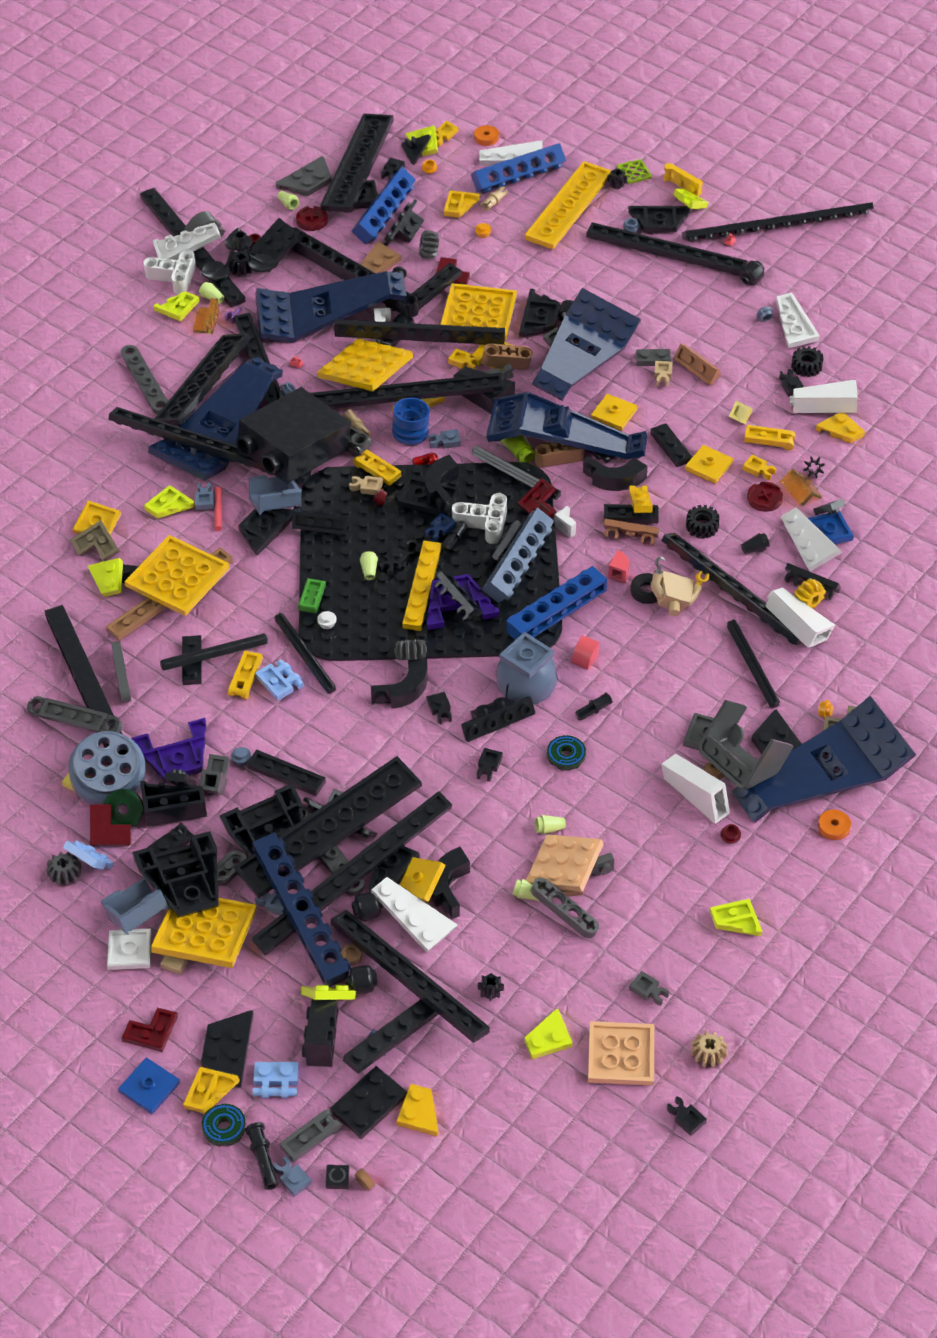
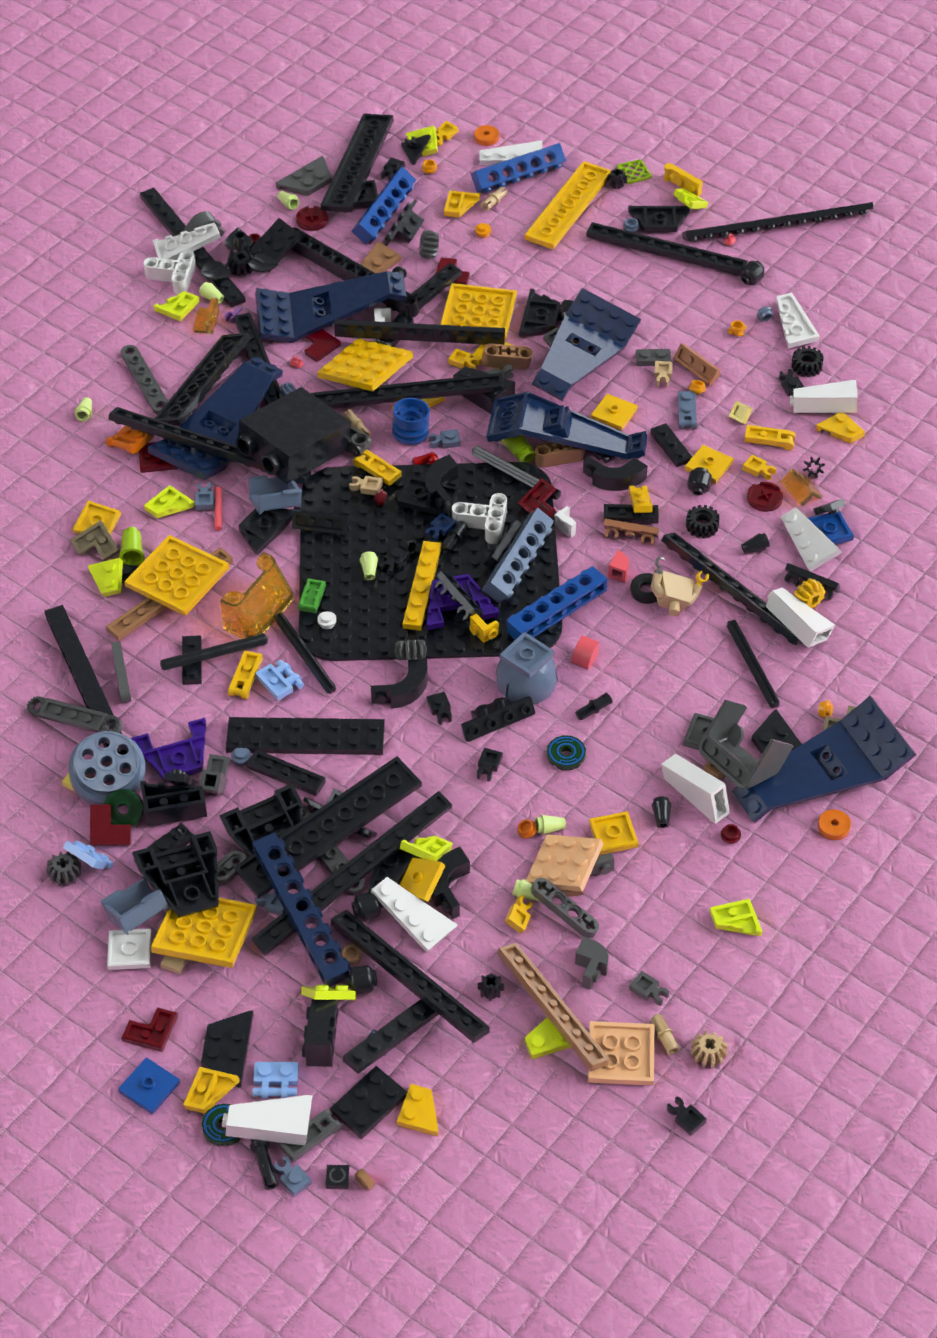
none -> yellowish green cone [74,397,92,422]
none -> orange plate [106,425,153,454]
none -> lime plant [119,527,145,566]
none -> dark red tile [139,442,176,473]
none -> clear yellow windscreen [220,552,293,639]
none -> white slope [222,1095,312,1146]
none -> black plate [226,717,385,755]
none -> dark red tile [305,329,341,362]
none -> neon yellow wing [400,836,453,861]
none -> yellow bracket [469,614,499,643]
none -> medium nougat plate [498,943,610,1071]
none -> yellow plate [504,895,533,933]
none -> orange plate [517,819,537,839]
none -> dark grey brick [575,937,609,989]
none -> yellow plate [589,811,639,855]
none -> black cone [651,796,671,828]
none -> tan axle [651,1014,680,1055]
none -> sand blue plate [678,391,697,429]
none -> black head [687,467,712,495]
none -> light orange plate [689,380,706,394]
none -> light orange plate [728,320,747,337]

